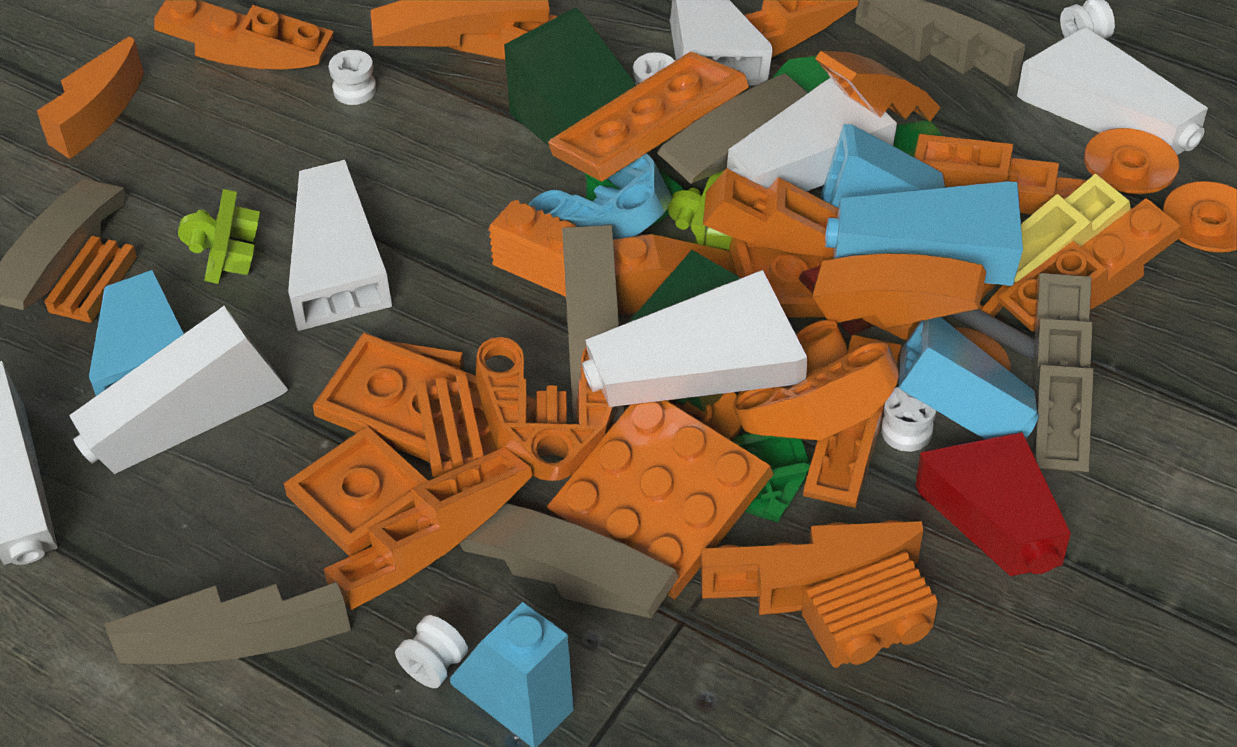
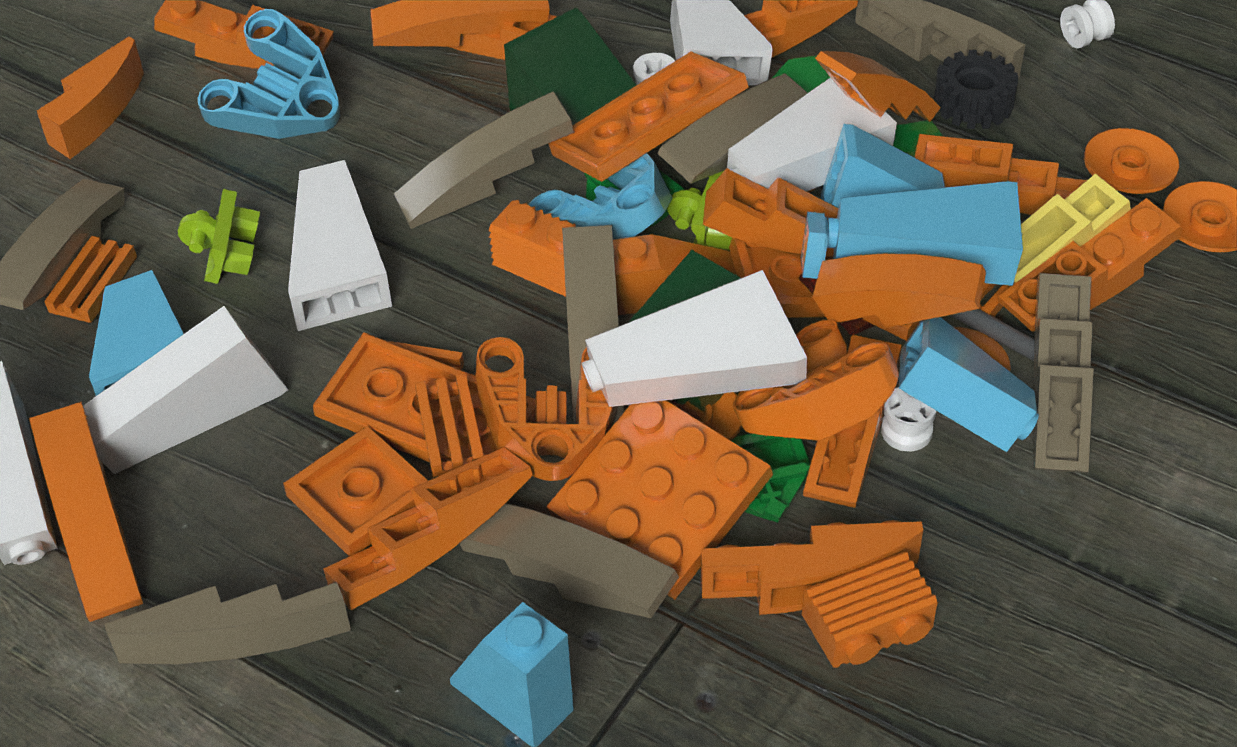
white wheel [329,50,377,105] -> none
white wheel [395,615,468,688] -> none
red slope [915,432,1071,577] -> none
white slope [1017,26,1208,155] -> none
none -> orange slope [29,402,144,622]
none -> medium azure connector [198,9,340,139]
none -> dark tan slope [394,91,574,229]
none -> medium azure tile [801,212,829,279]
none -> black tyre [934,50,1018,129]

